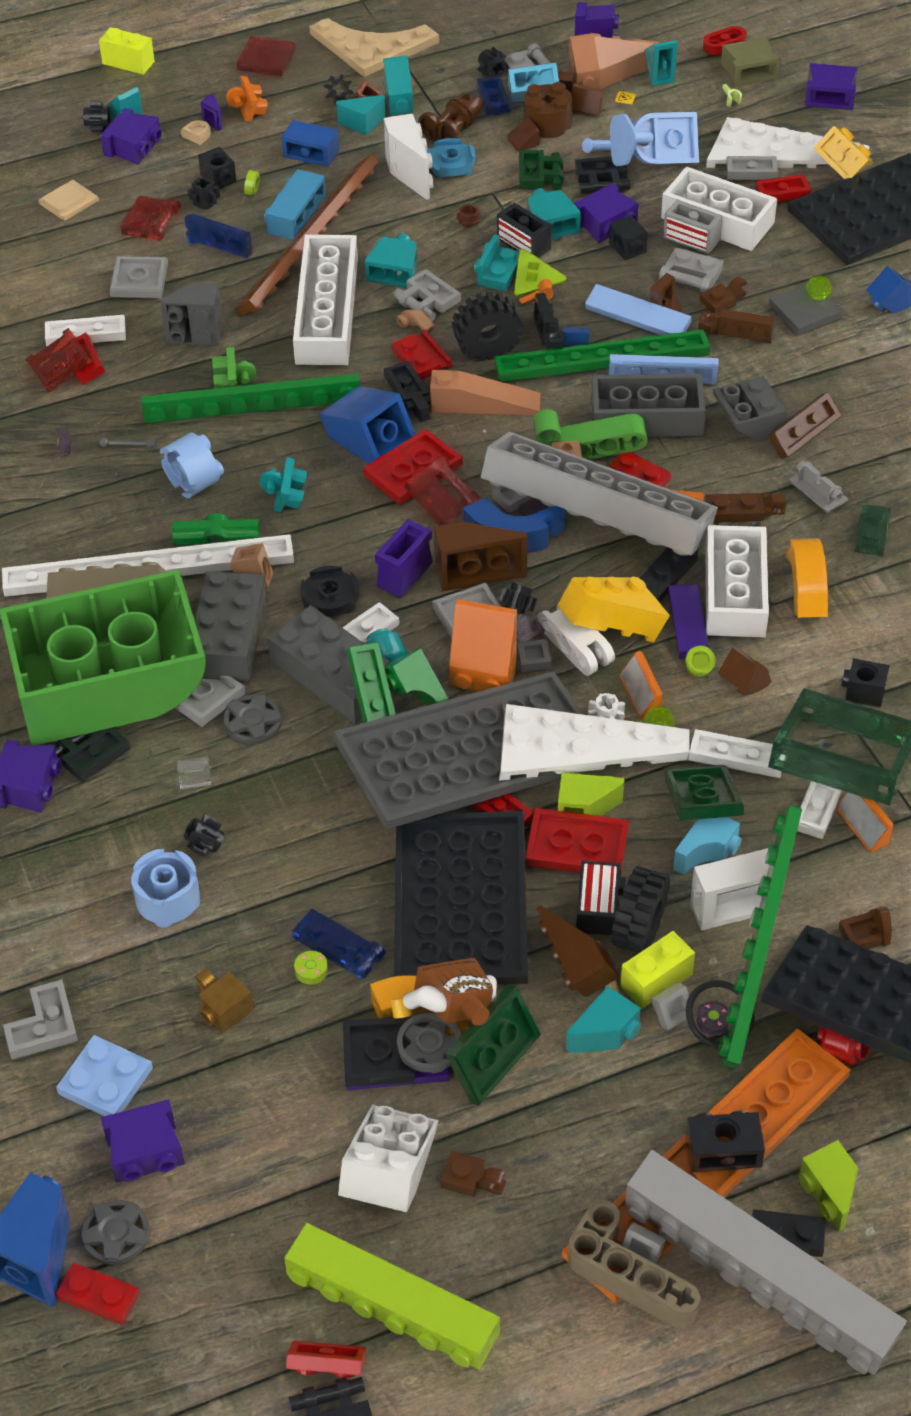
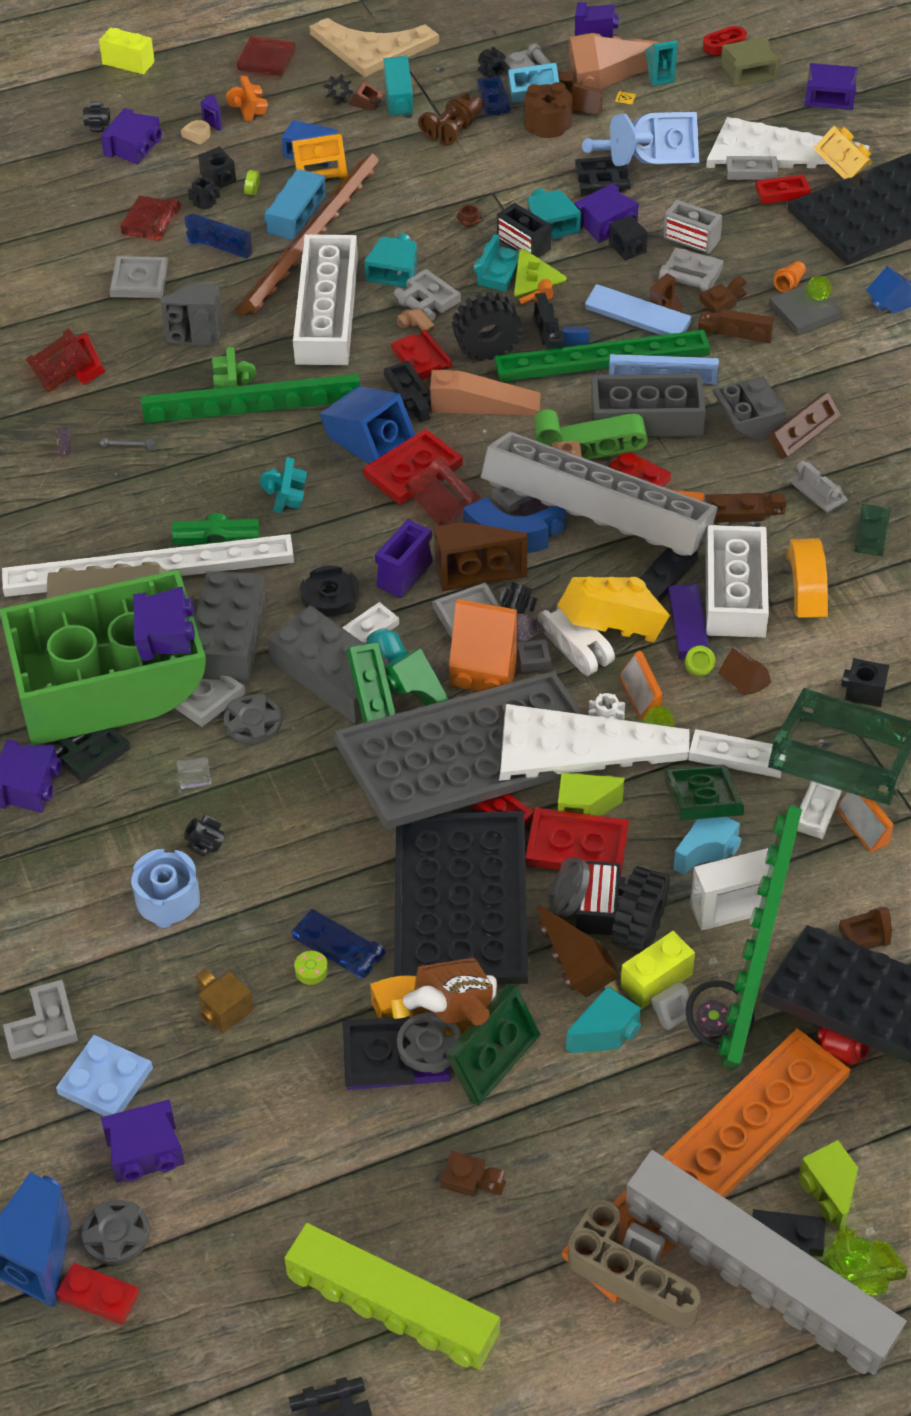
tan piece [39,180,99,221] -> none
white plate [45,315,126,347] -> none
teal slope [105,87,143,121] -> none
light blue brick [160,432,224,498] -> none
medium nougat brick [230,543,273,588] -> none
red plate [286,1341,366,1378] -> none
teal slope [336,95,385,135] -> none
white slope [338,1105,439,1212] -> none
white slope [384,114,433,200] -> none
dark azure plate [427,138,476,178] -> none
copper slope [507,118,539,152] -> none
dark green plate [519,150,564,191] -> none
white brick [661,166,777,251] -> none
black brick [685,1111,765,1173] -> none
yellowish green hand [722,84,742,107] -> none
none -> dark purple hips [134,587,195,661]
none -> light orange plate [291,133,347,179]
none -> dark grey wheel [547,858,590,918]
none -> orange cone [774,261,806,292]
none -> clear neon green plate [823,1226,908,1296]

